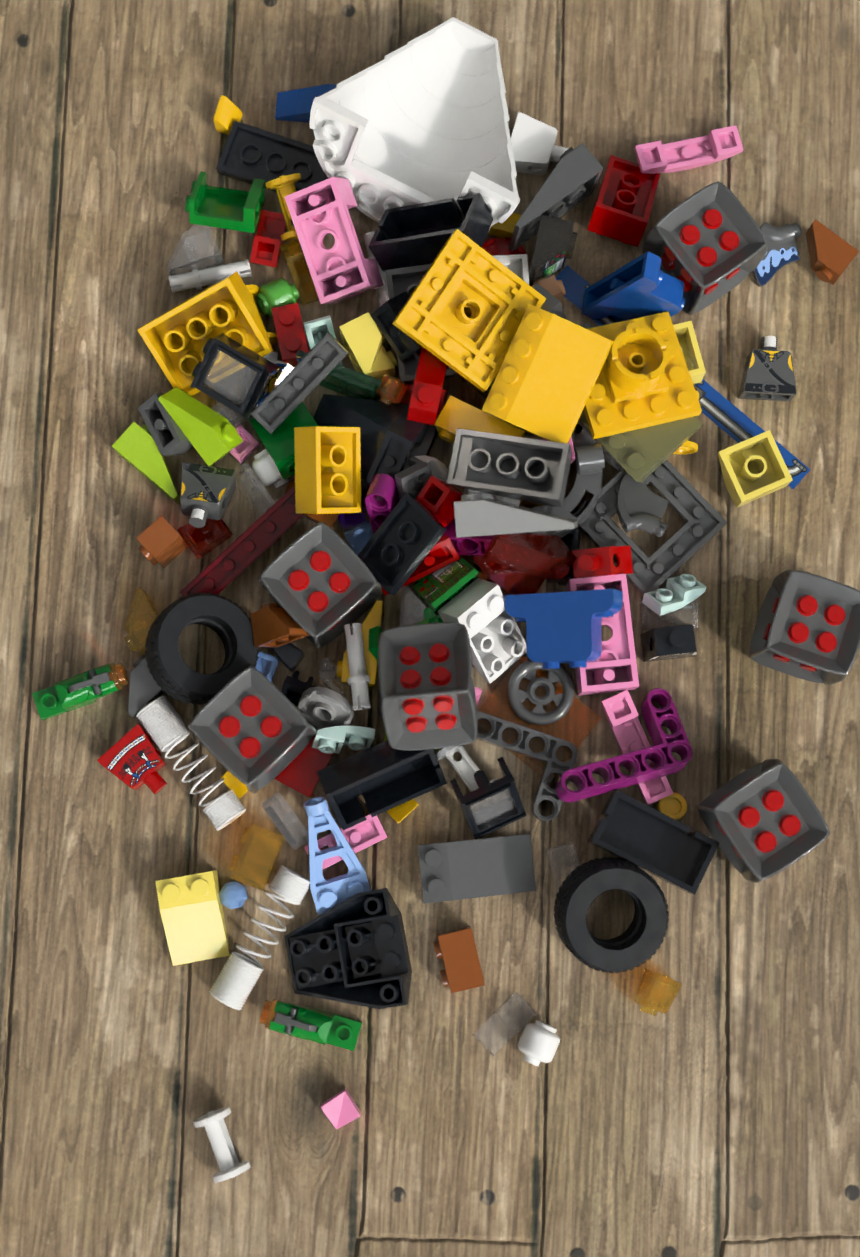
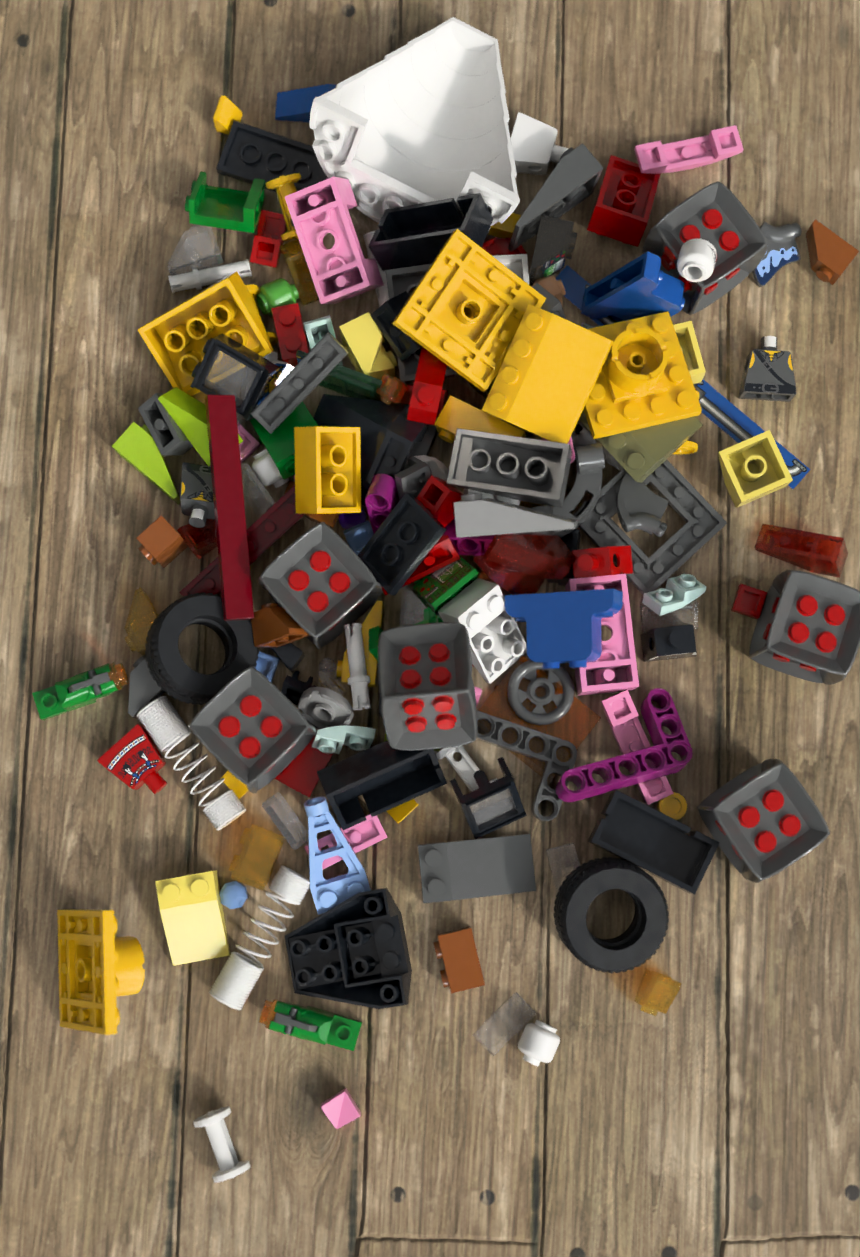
none -> yellow piece [57,909,145,1035]
none -> dark red tile [205,395,254,621]
none -> white head [677,239,717,282]
none -> red tile [731,584,767,619]
none -> clear red slope [754,524,848,578]

